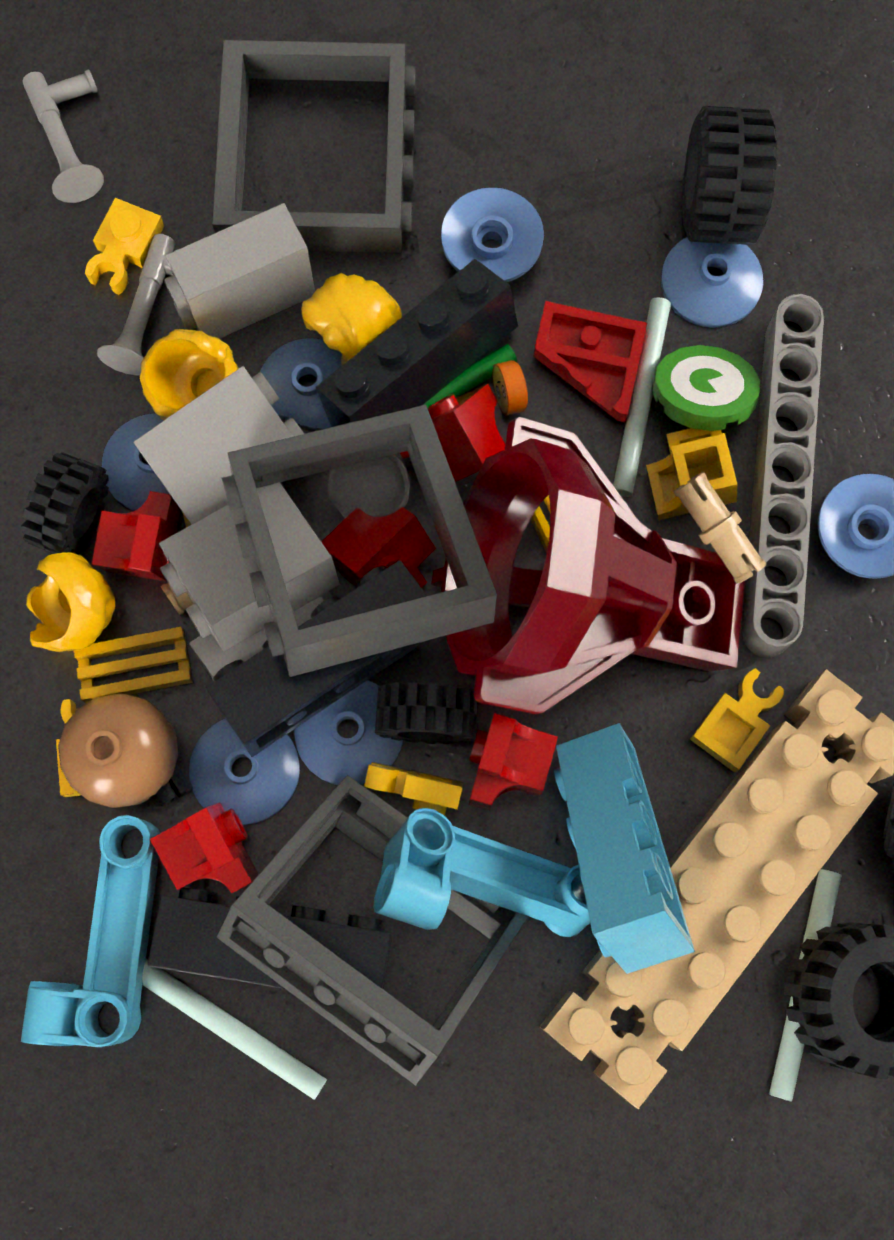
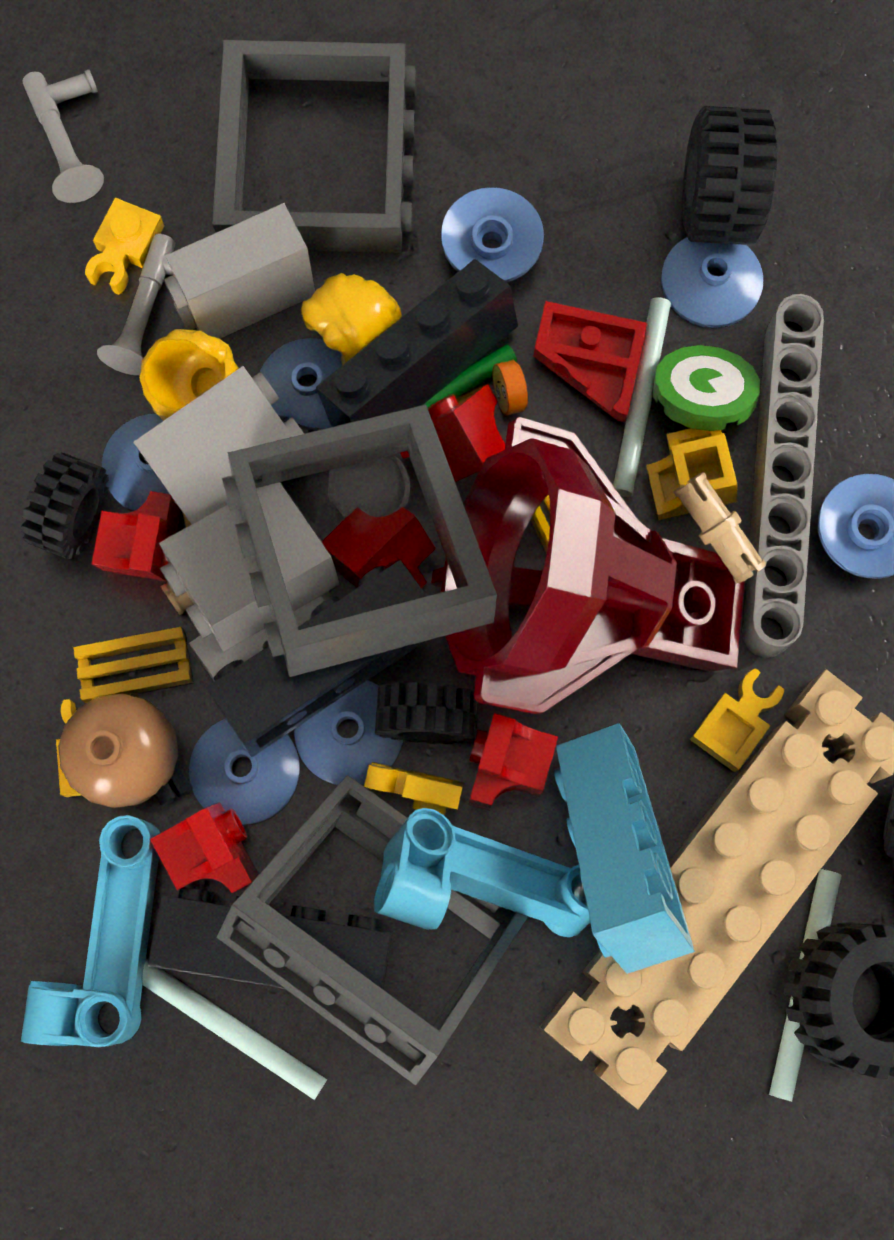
yellow hair [26,552,115,652] -> none

